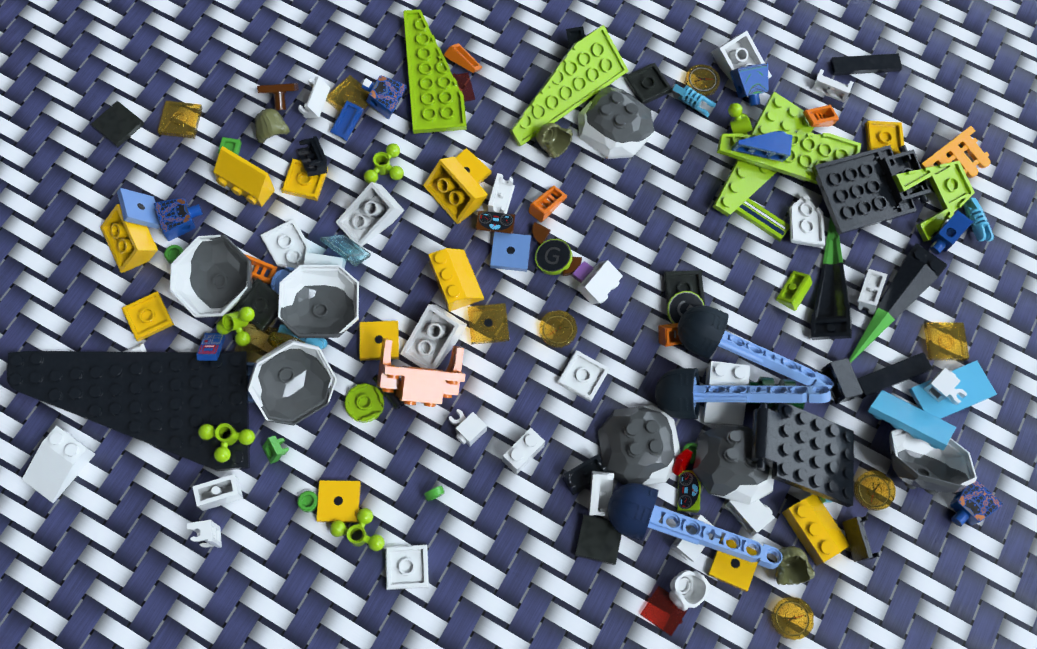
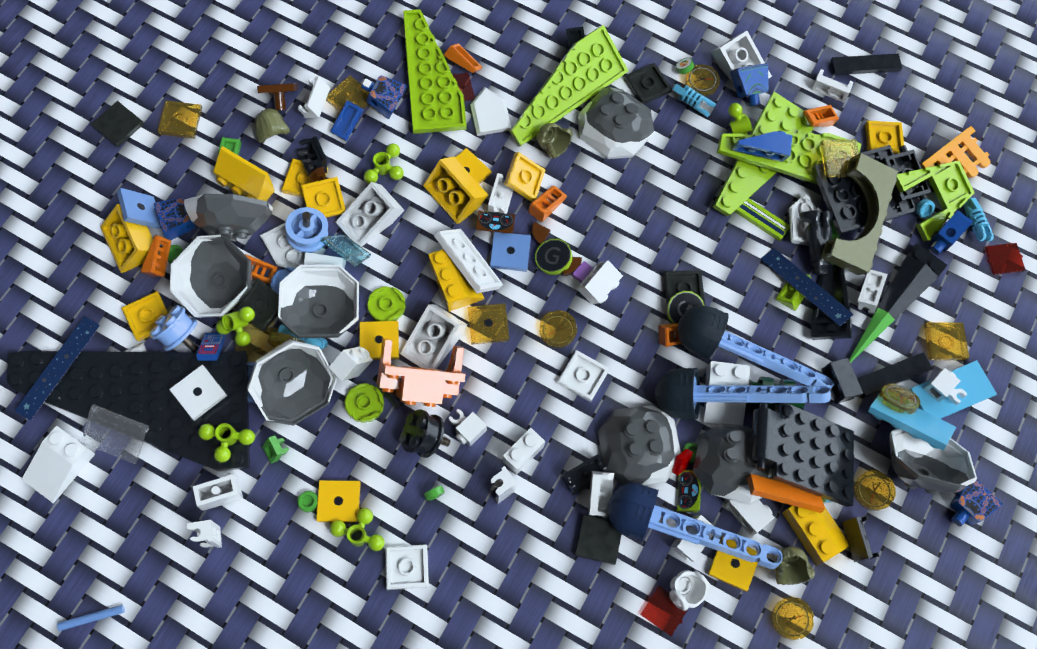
none -> dark blue sticker [15,316,100,420]
none -> medium blue bar [57,604,125,631]
none -> clear piece [81,404,149,464]
none -> orange slope [141,235,171,277]
none -> light blue wheel [150,305,199,352]
none -> white tile [170,364,227,421]
none -> dark grey rock [184,194,273,241]
none -> light blue wheel [285,207,328,253]
none -> yellow tile [301,177,346,218]
none -> reddish brown tile [308,167,327,183]
none -> white brick [329,346,373,381]
none -> lime tile [368,286,406,321]
none -> black wheel [399,409,451,458]
none -> white tile [434,229,503,293]
none -> white tile [470,87,512,136]
none -> white hinge [491,466,517,504]
none -> yellow tile [504,152,545,202]
none -> tile [676,58,694,74]
none -> orange tile [747,474,825,513]
none -> dark blue sticker [761,248,854,326]
none -> black piece [799,210,833,275]
none -> clear yellow tile [820,139,859,177]
none -> arch [821,153,898,275]
none -> clear yellow tile [879,384,921,414]
none -> medium azure tile [916,199,935,218]
none -> clear red piece [985,243,1026,275]

